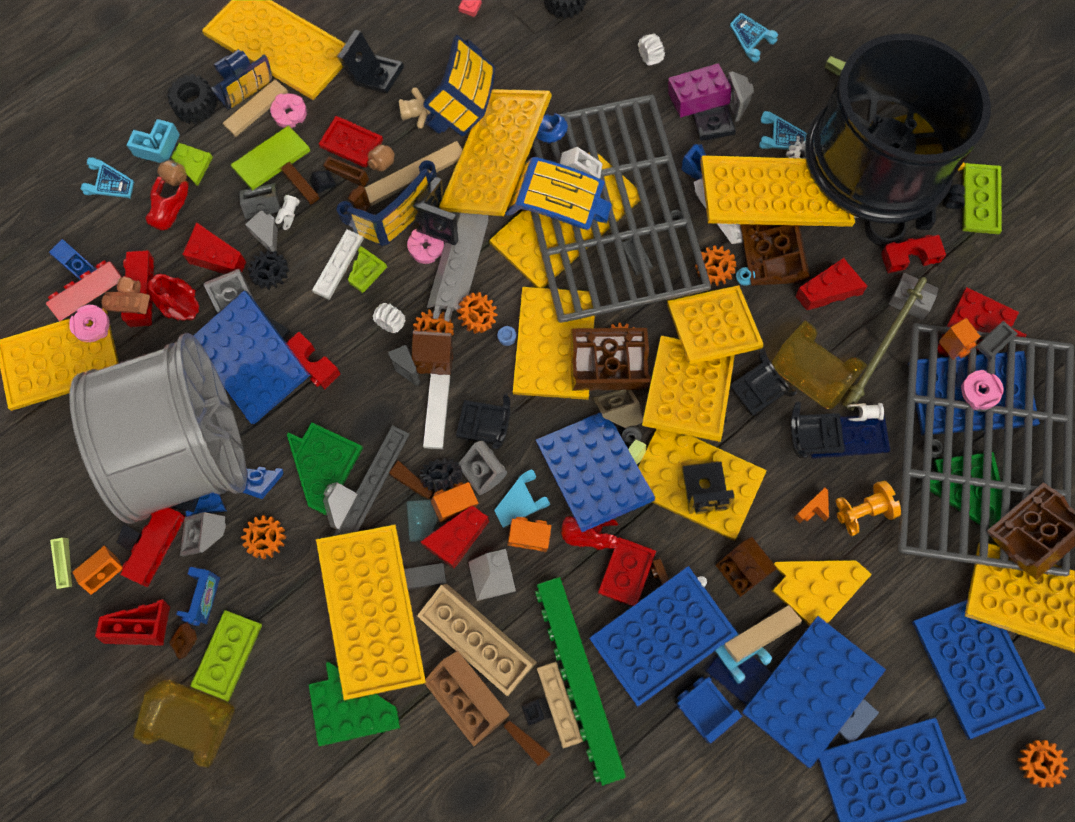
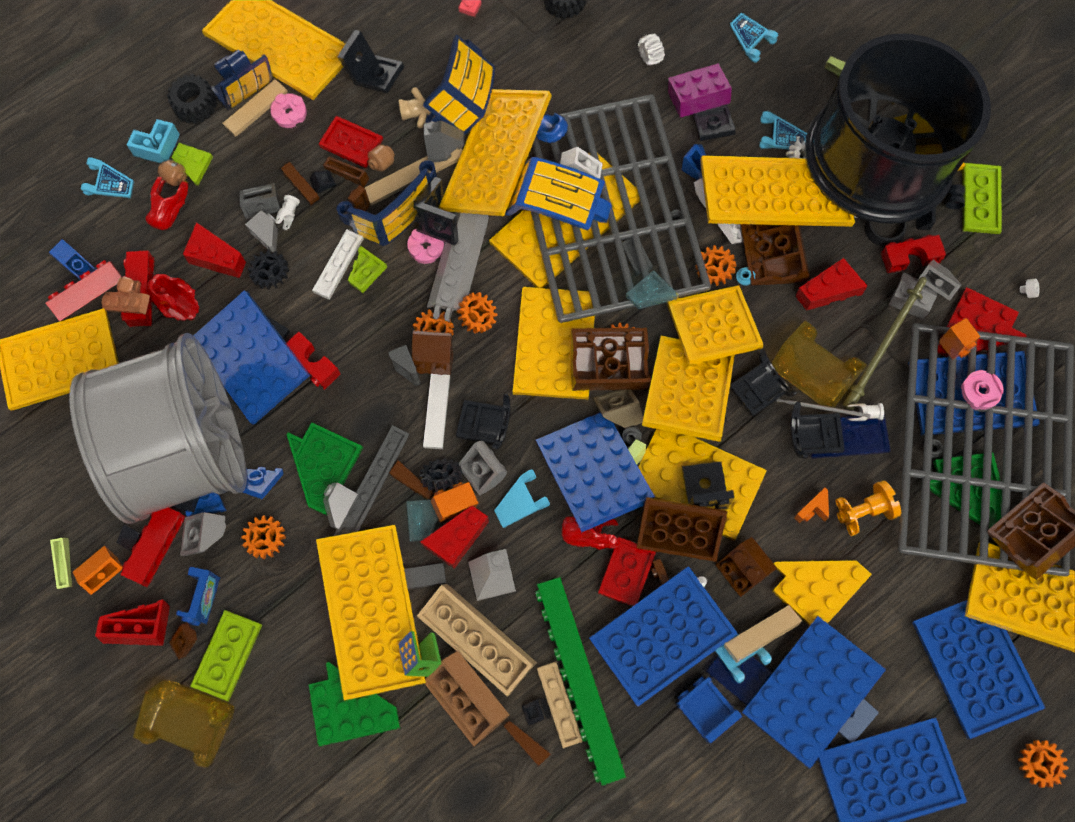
bright pink plate [69,305,110,342] -> none
light grey brick [204,269,254,313] -> none
lime tile [231,126,310,191] -> none
white gear [373,303,406,333] -> none
medium blue tile [497,326,516,346] -> none
orange brick [507,517,551,552] -> none
light grey slope [727,72,754,122] -> none
dark grey tile [976,321,1018,360] -> none
none -> bright green piece [399,631,441,677]
none -> dark grey slope [424,120,464,163]
none -> clear light blue wing [626,270,679,309]
none -> reddish brown slope [637,497,728,562]
none -> light grey piece [777,398,871,418]
none -> light grey slope [918,260,961,301]
none -> white tile [1020,279,1039,298]

